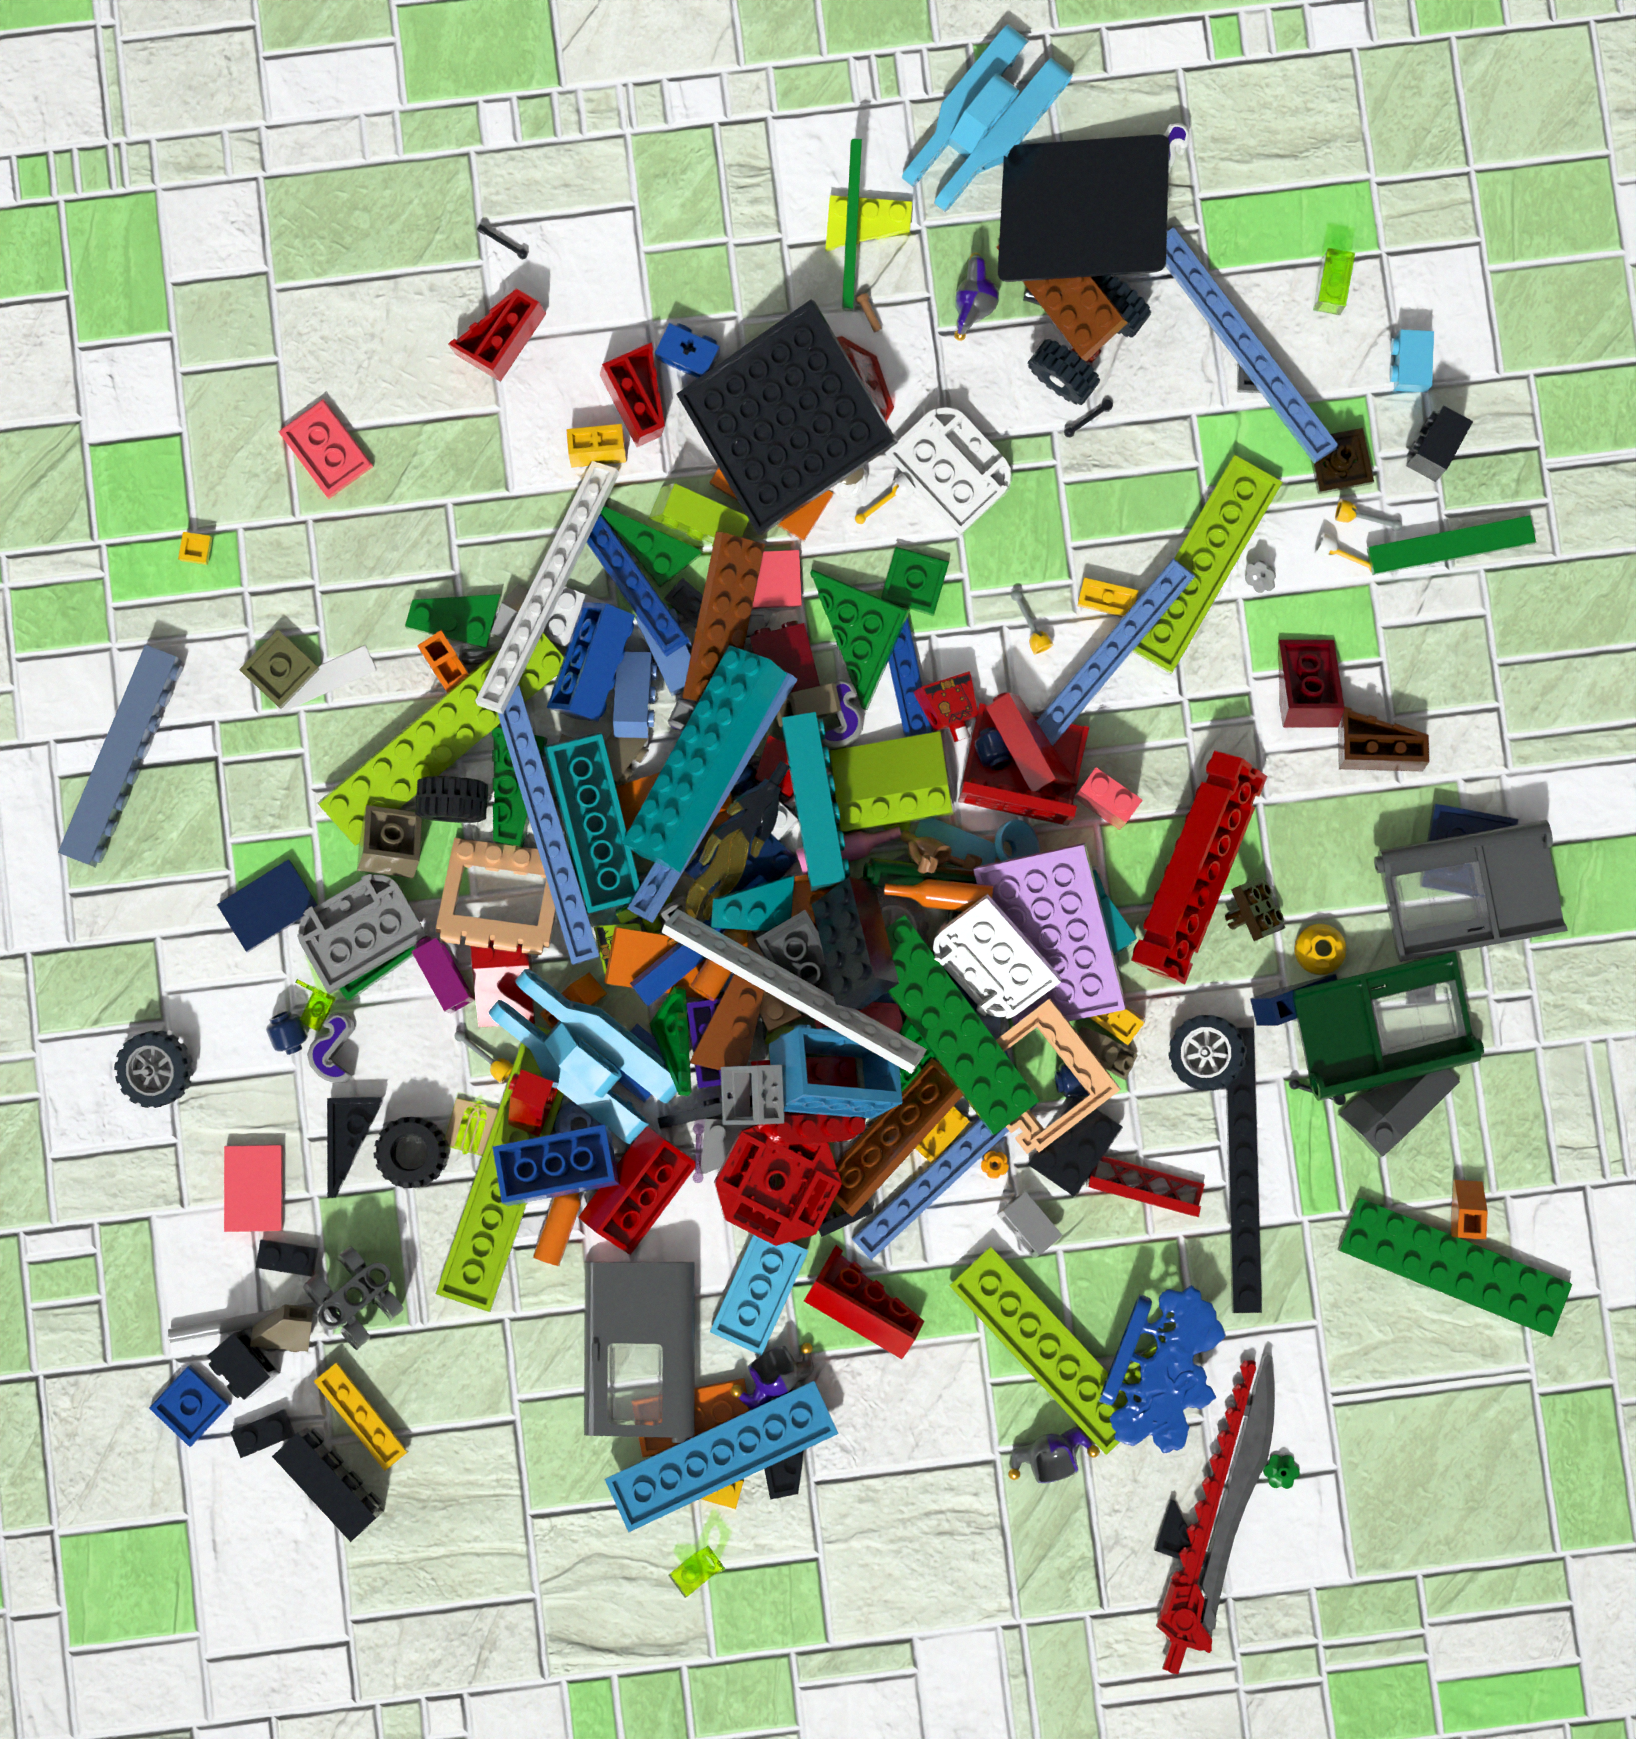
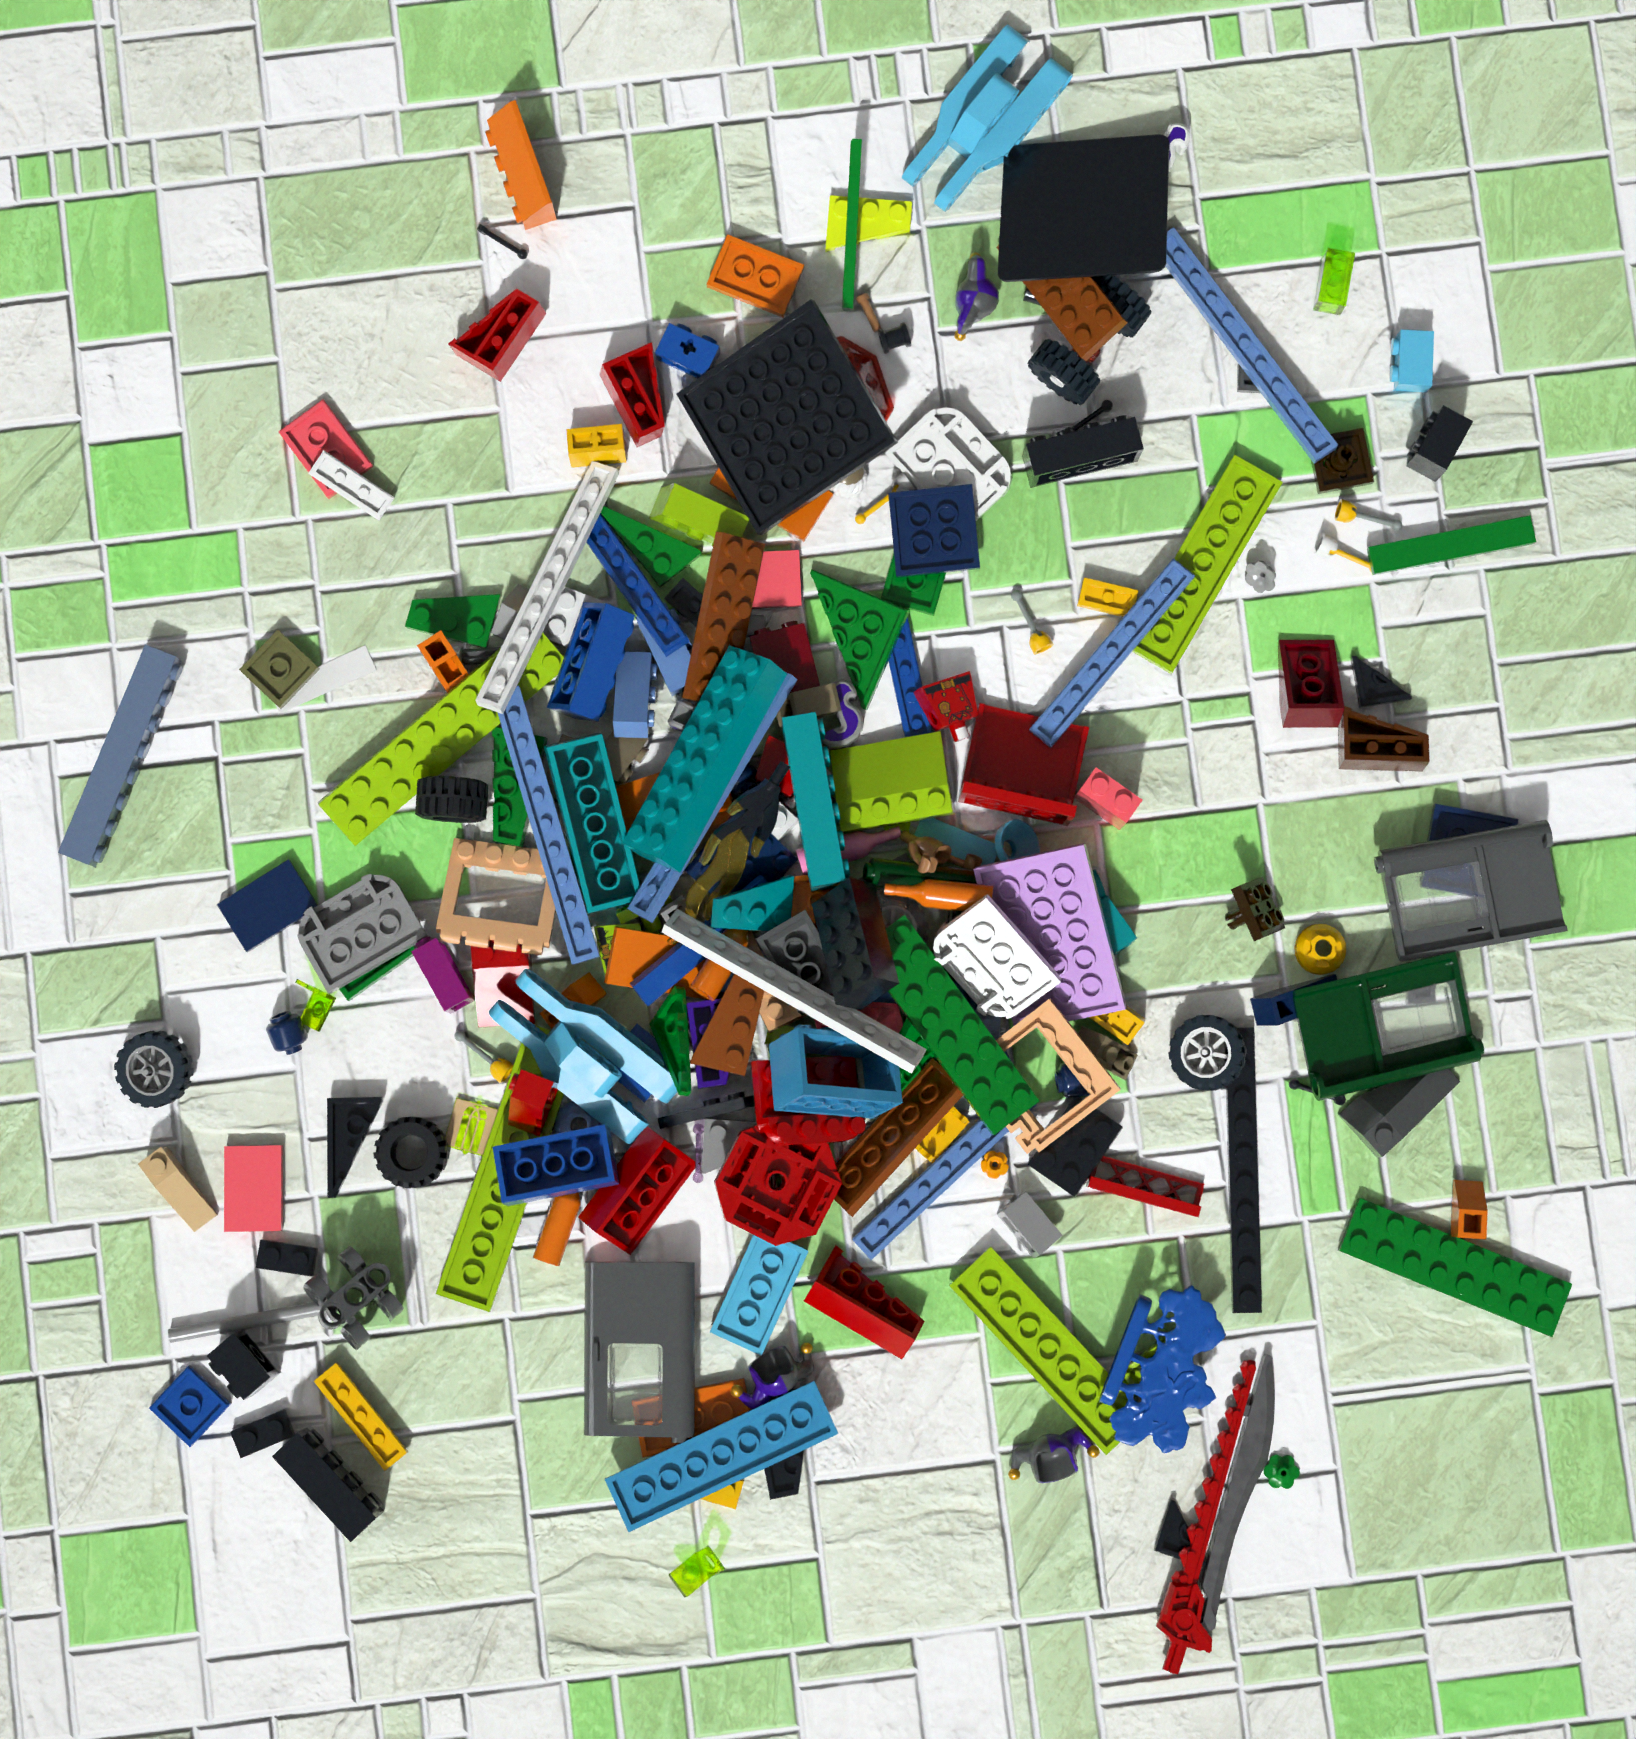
yellow plate [178,532,212,565] -> none
dark tan slope [250,1304,314,1352] -> none
light grey animal [307,1013,355,1083] -> none
dark tan slope [357,805,422,878] -> none
light grey window [721,1065,784,1125] -> none
black plate [818,1202,873,1237] -> none
dark blue head [974,727,1013,771] -> none
red slope [986,692,1076,799] -> none
red brick [1131,750,1268,985] -> none
none -> tan slope [138,1147,218,1232]
none -> white tile [308,450,394,521]
none -> orange slope [485,100,557,230]
none -> orange plate [706,234,804,318]
none -> black bush [878,322,911,354]
none -> dark blue plate [888,484,980,578]
none -> black brick [1022,415,1144,488]
none -> black tile [1350,656,1412,708]

